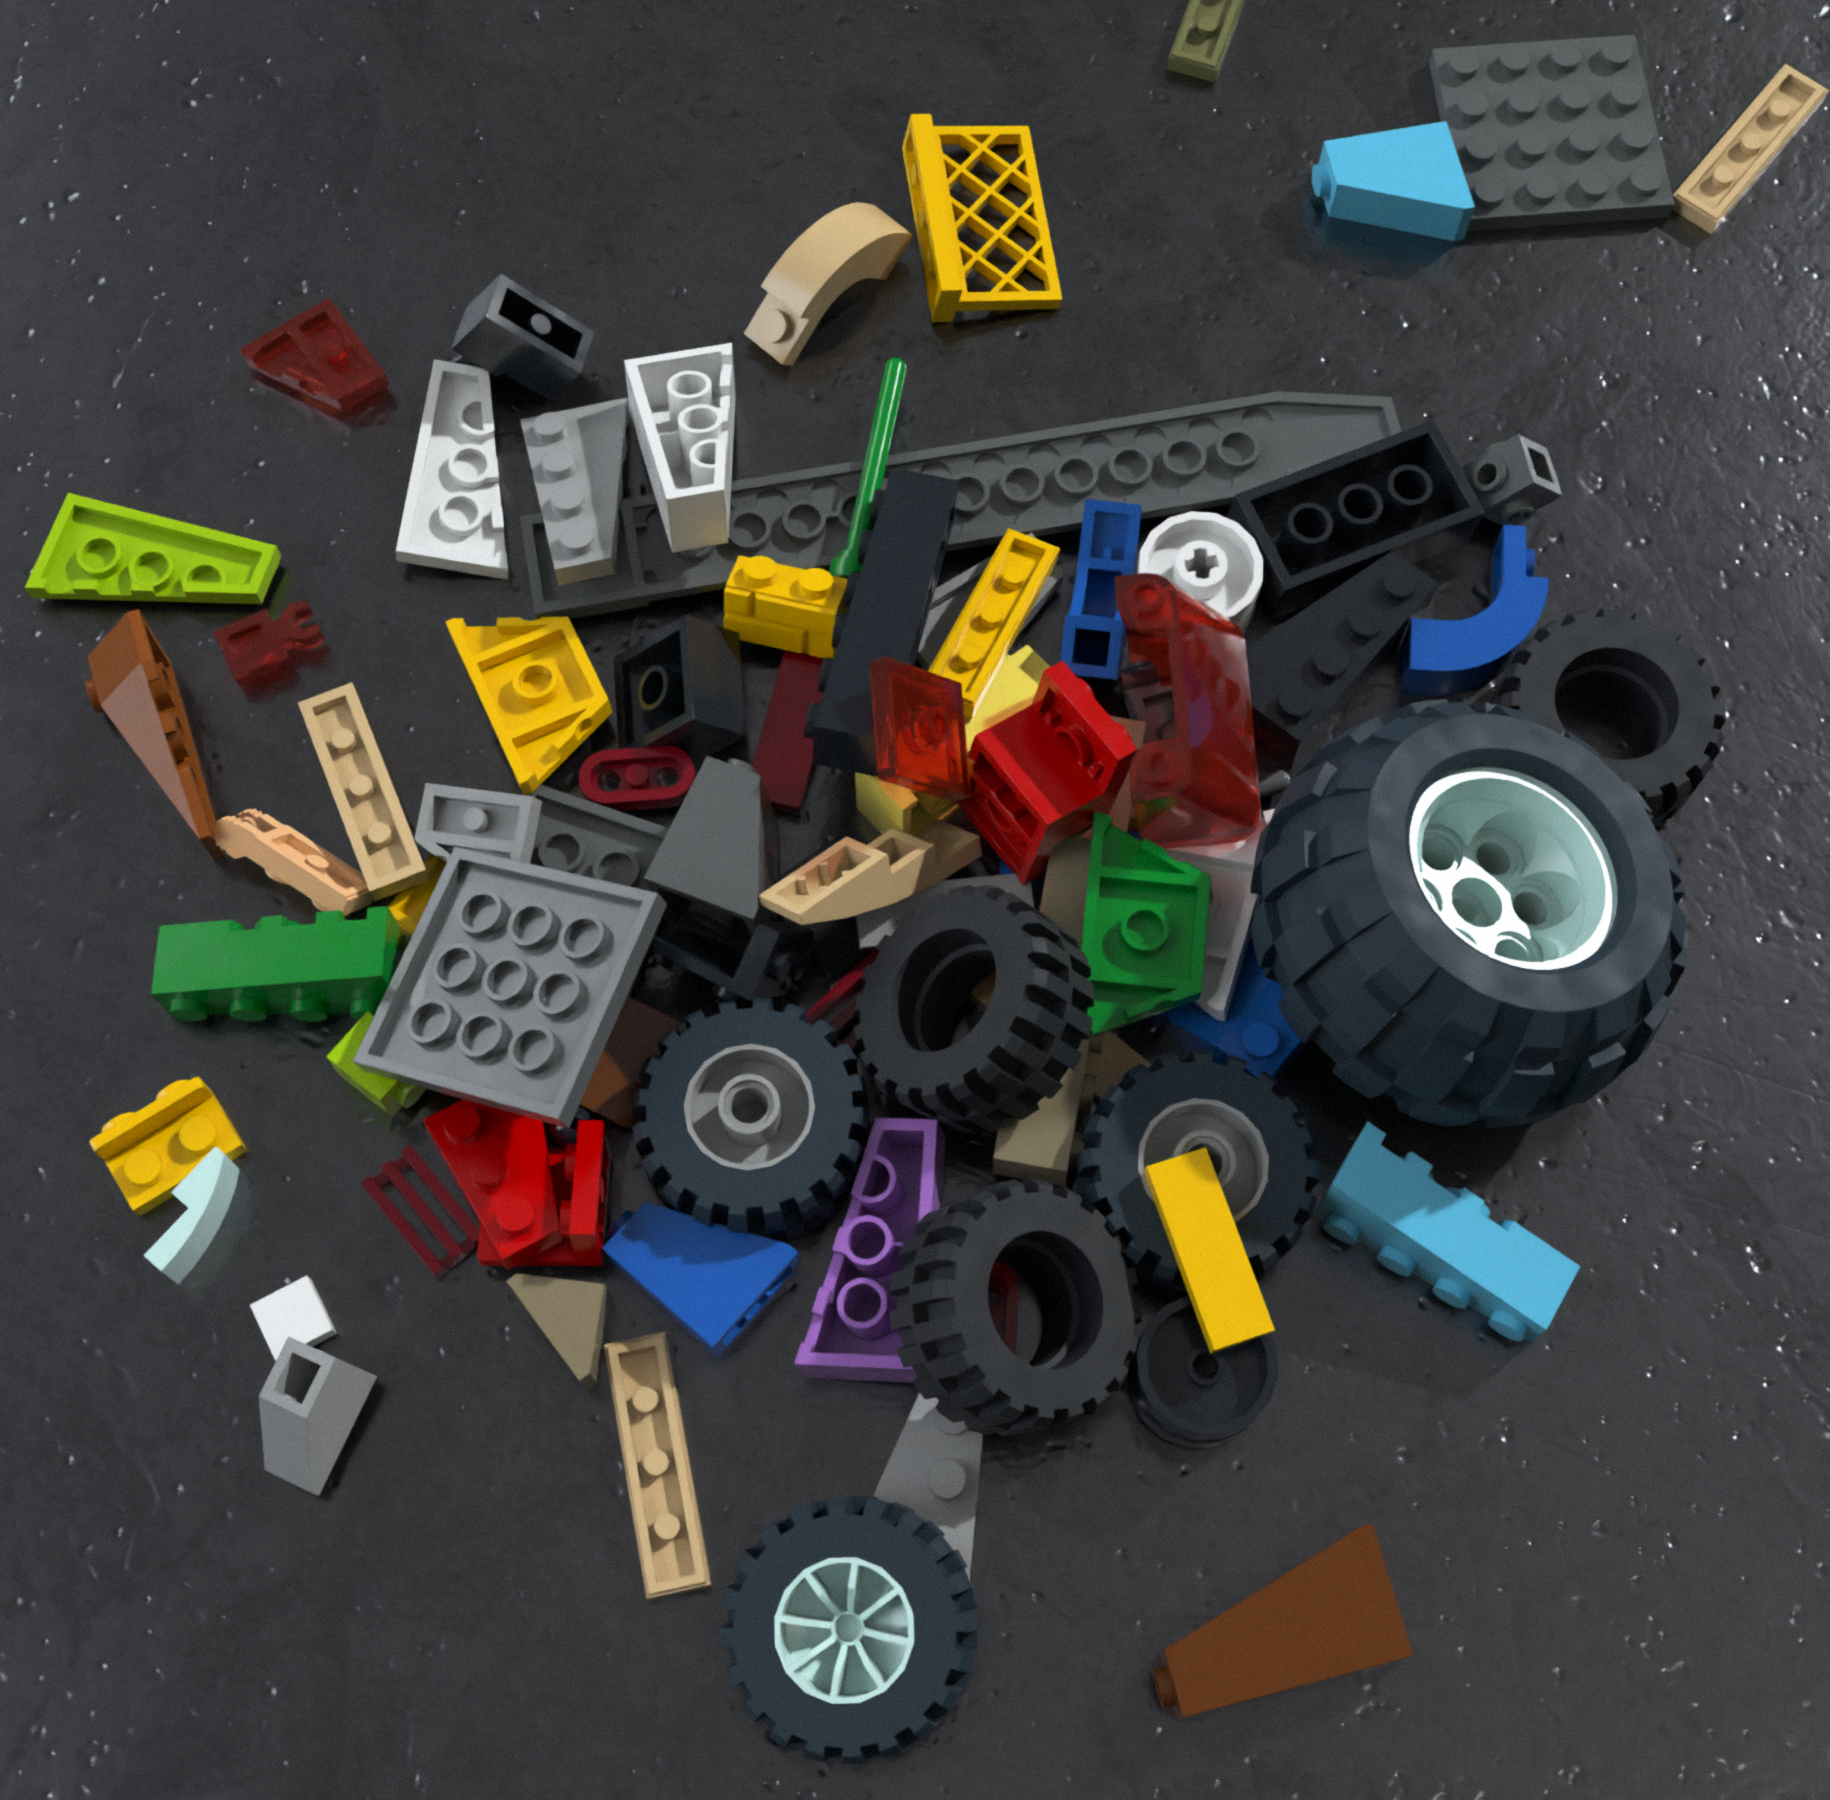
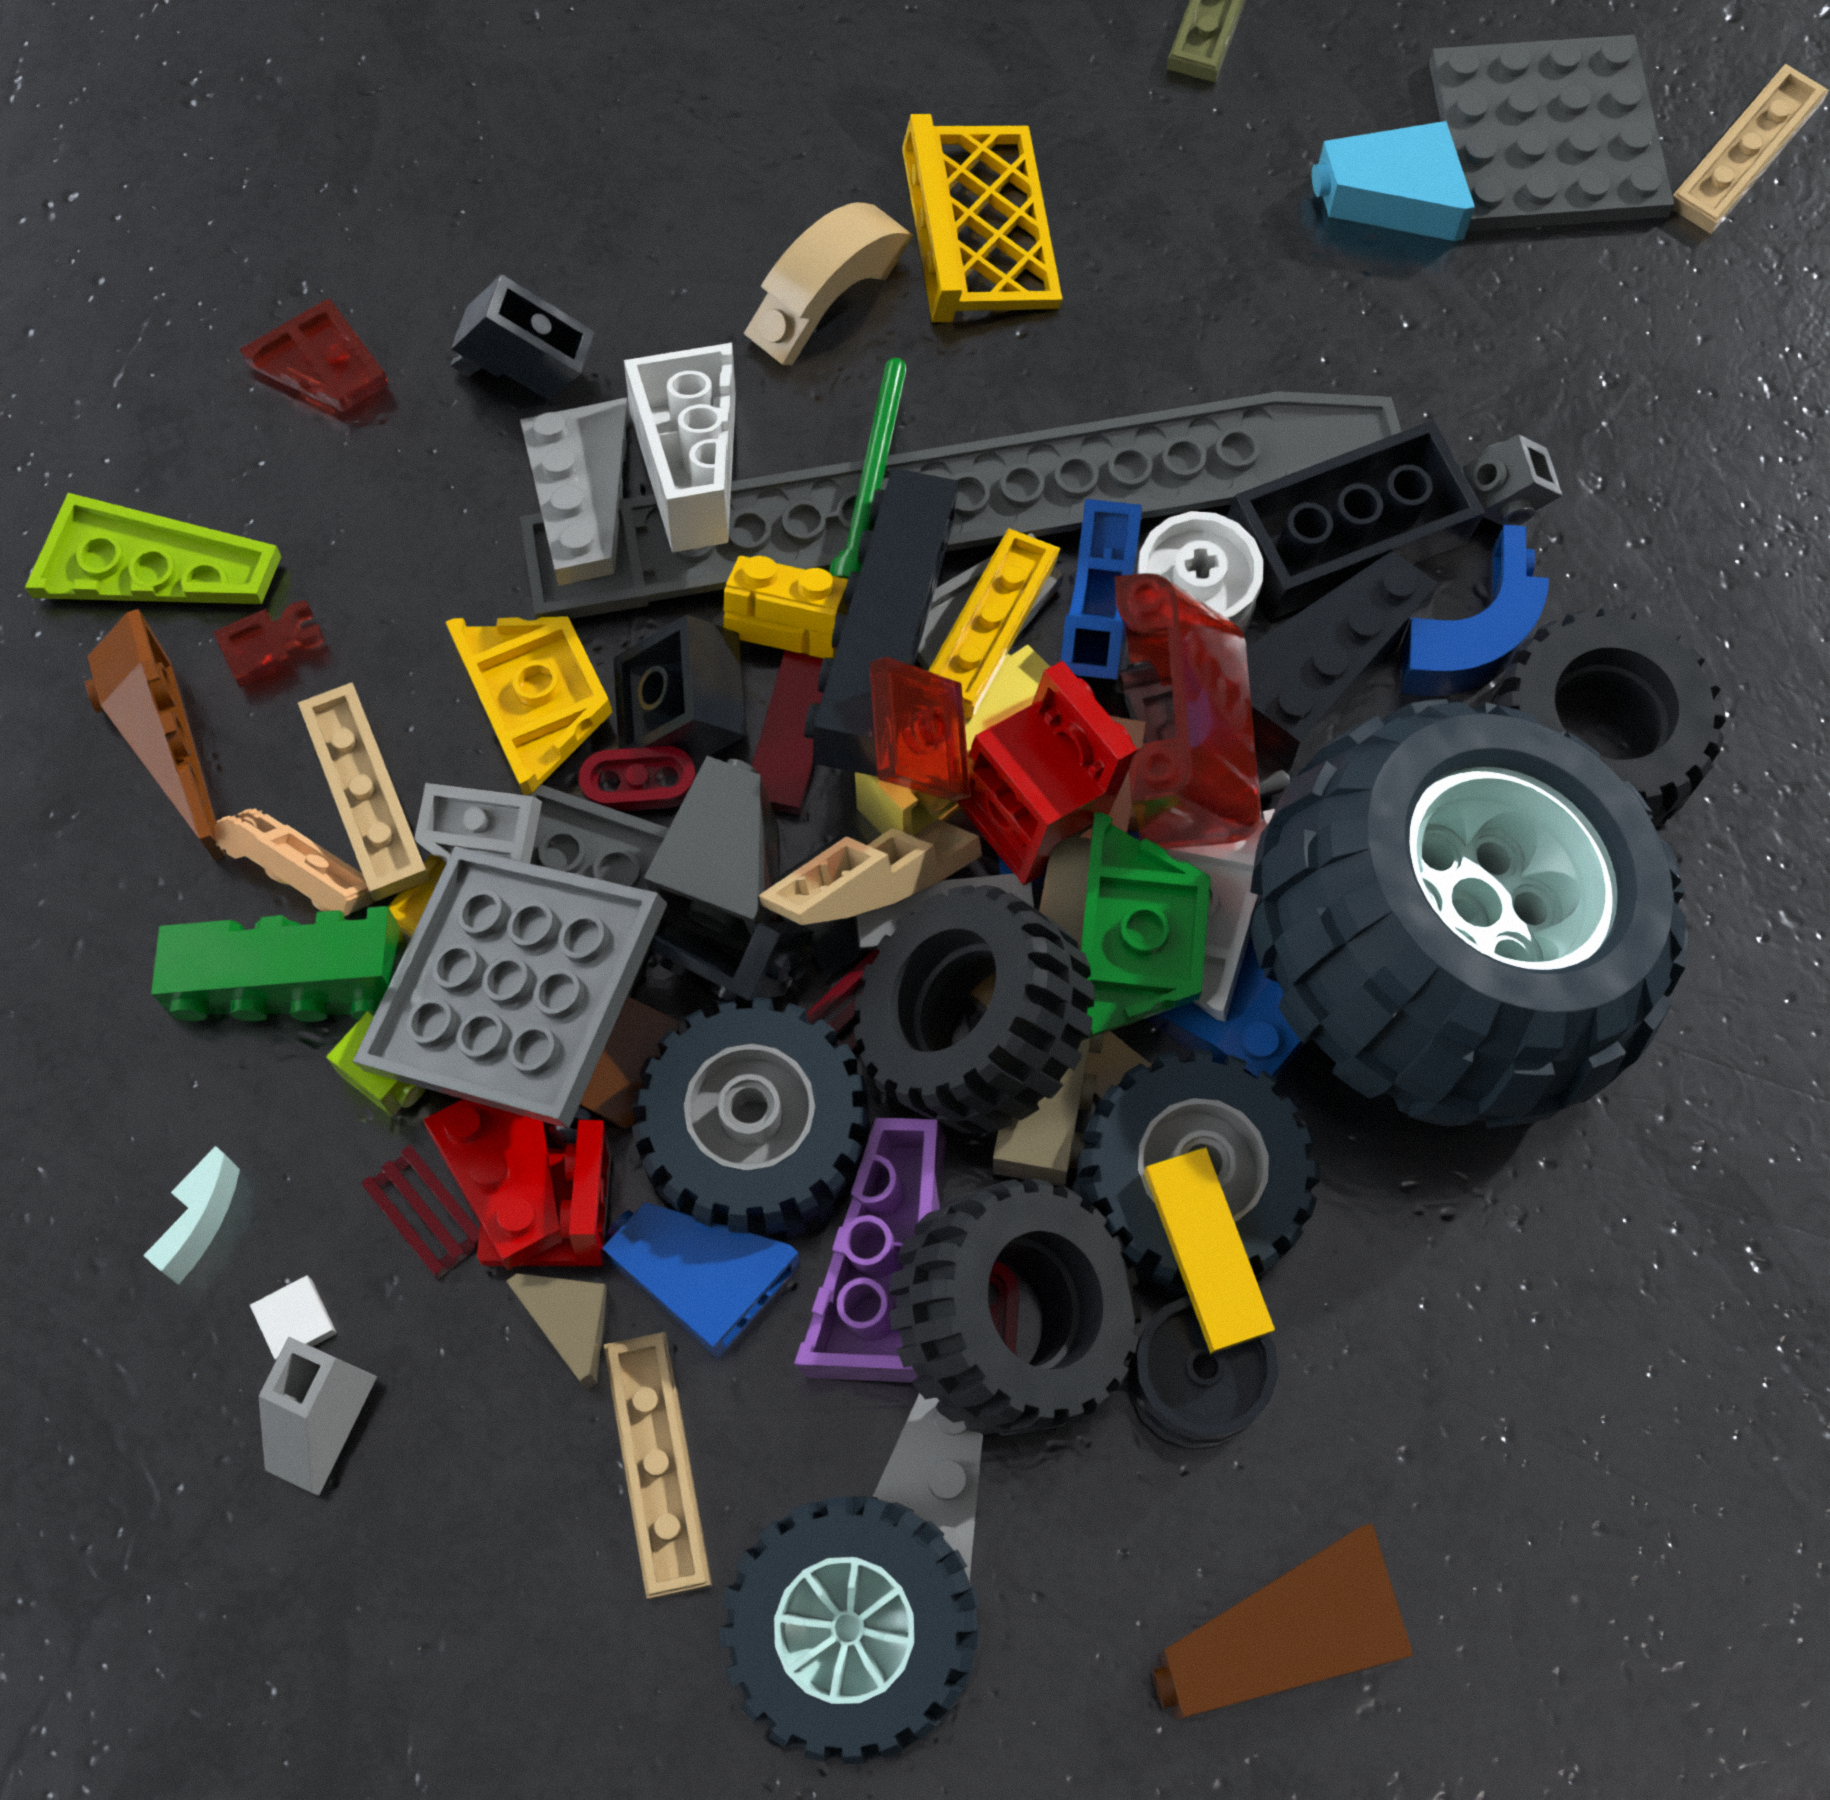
yellow bracket [89,1077,248,1217] -> none
white wing [396,359,508,580] -> none
medium azure wedge [1313,1122,1580,1342] -> none

